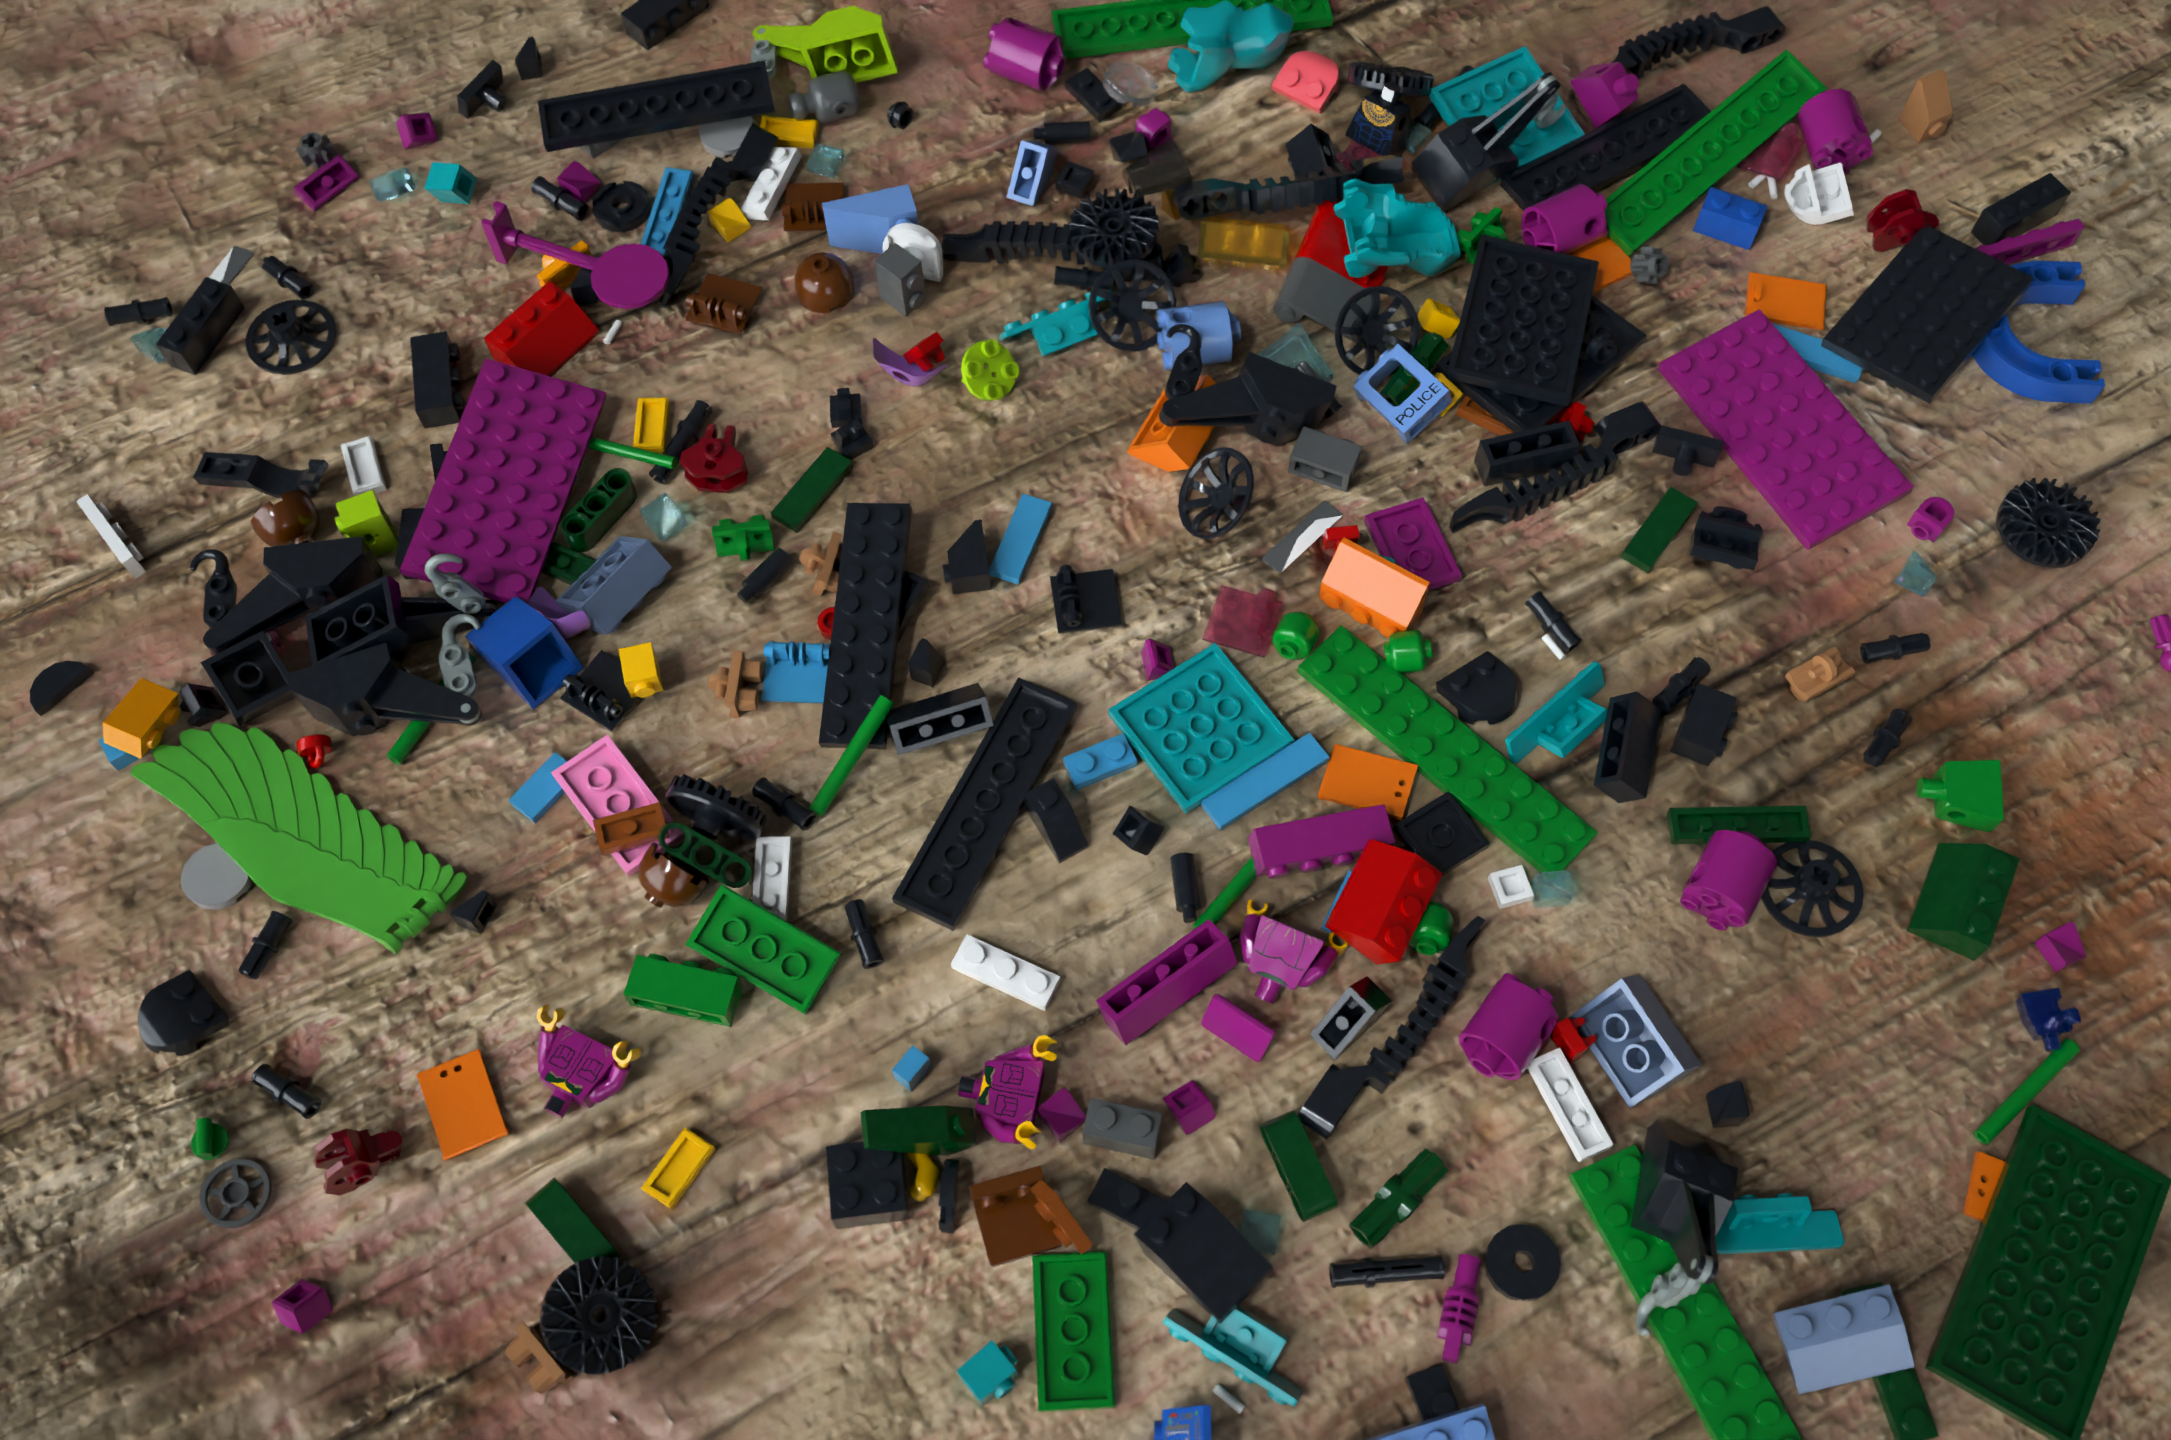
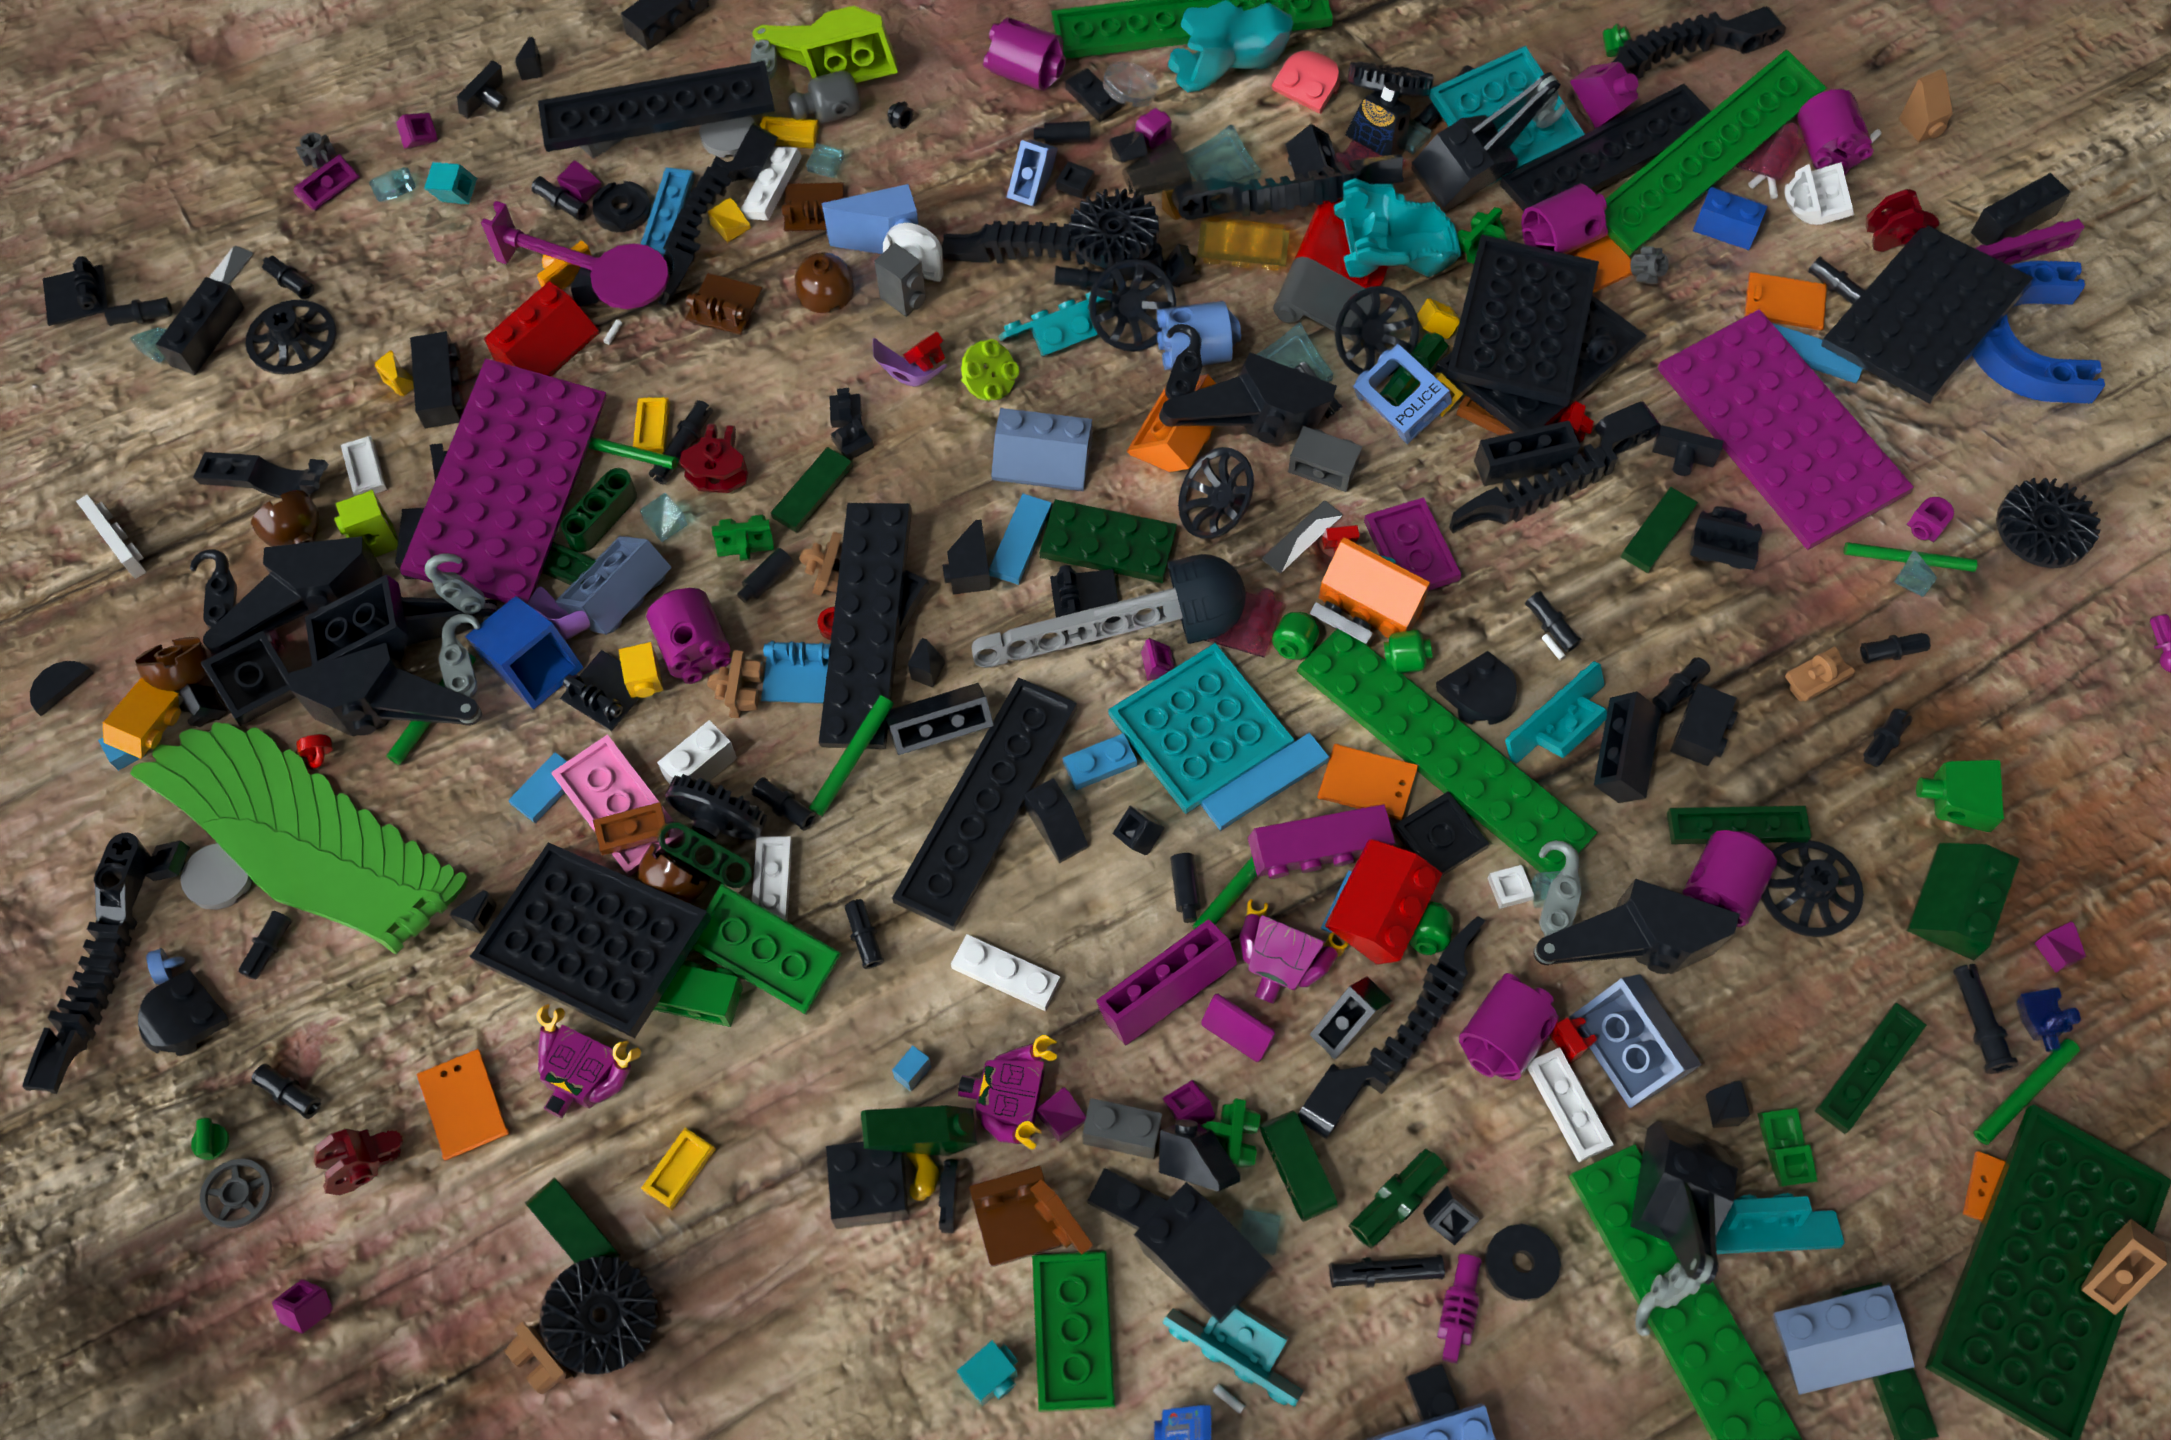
none -> black piece [22,833,151,1094]
none -> black hinge [43,256,108,326]
none -> reddish brown cylinder [135,637,208,696]
none -> black plate [144,840,190,881]
none -> medium blue tile [146,948,185,985]
none -> yellow slope [375,350,414,397]
none -> black plate [470,842,712,1038]
none -> magenta cylinder [646,587,732,684]
none -> white brick [657,720,737,784]
none -> piece [971,554,1246,668]
none -> sand blue slope [991,408,1092,491]
none -> dark green plate [1039,499,1177,584]
none -> black slope [1159,1119,1240,1192]
none -> clear light blue plate [1181,124,1261,197]
none -> green hips [1200,1098,1261,1168]
none -> plate [1310,601,1376,646]
none -> black slope [1423,1186,1480,1246]
none -> black slope [1533,840,1740,974]
none -> green plate [1602,23,1632,57]
none -> green slope [1757,1108,1818,1187]
none -> black pin [1808,256,1865,305]
none -> dark green plate [1814,1003,1927,1134]
none -> green bar [1843,542,1977,572]
none -> black pin [1953,964,2019,1074]
none -> medium nougat slope [2081,1219,2168,1315]

